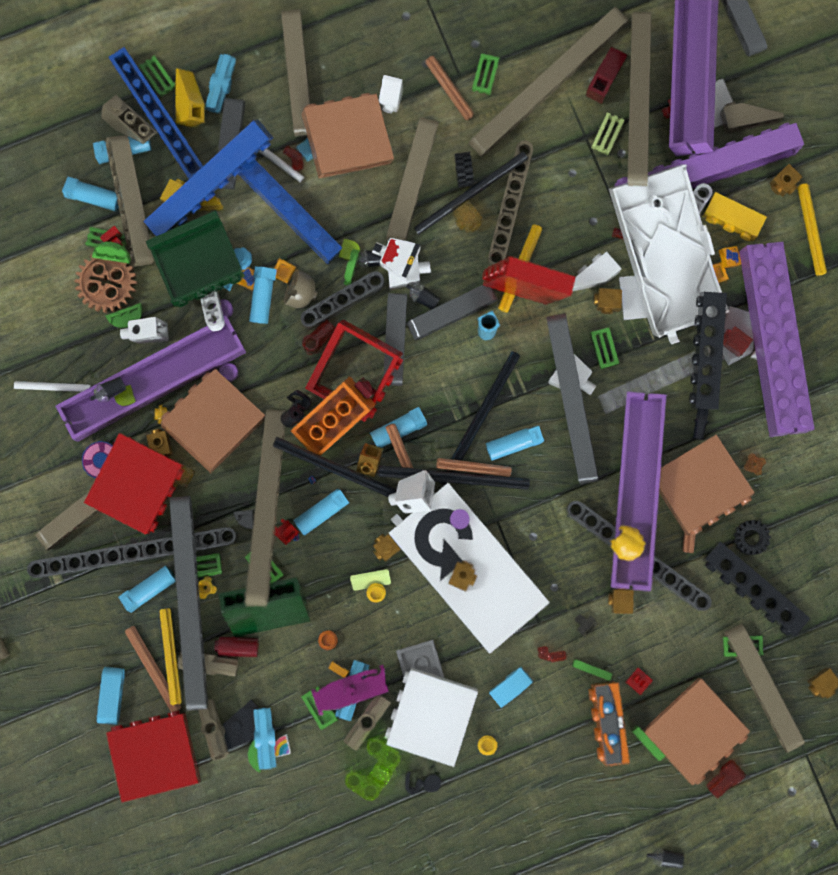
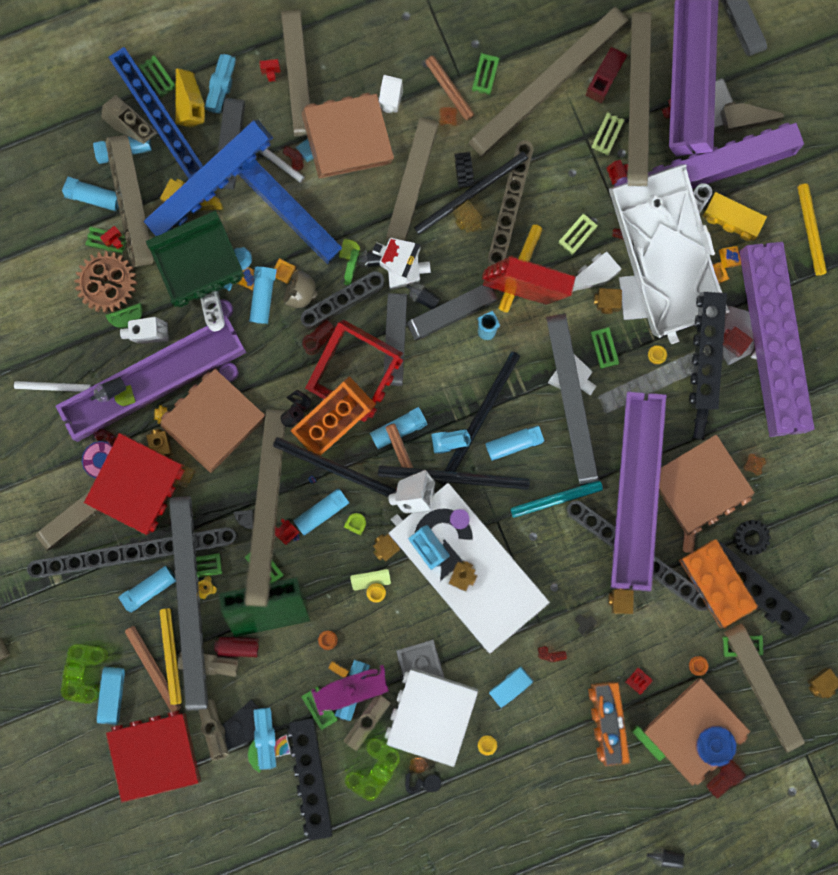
bright green tile [92,242,131,263] -> none
dark red tile [354,377,376,399] -> none
pearl gold brick [356,443,383,477] -> none
nougat axle [436,458,512,477] -> none
bright green tile [572,659,612,681] -> none
yellow hair [611,525,645,561] -> none
pearl gold brick [770,164,802,197] -> none
none -> clear neon green beam [61,644,108,704]
none -> clear red arm [94,428,117,446]
none -> red tile [260,59,281,82]
none -> black brick [287,717,333,841]
none -> lime tile [344,513,366,536]
none -> medium azure slope [408,525,450,570]
none -> clear orange plate [409,758,429,773]
none -> medium azure piece [431,430,471,454]
none -> clear orange plate [439,107,458,126]
none -> teal axle [510,481,603,518]
none -> yellowish green tile [558,214,597,255]
none -> red tile [607,160,628,185]
none -> yellow plate [648,345,667,364]
none -> orange brick [679,539,758,628]
none -> orange plate [689,656,709,676]
none -> blue tile [696,726,736,766]

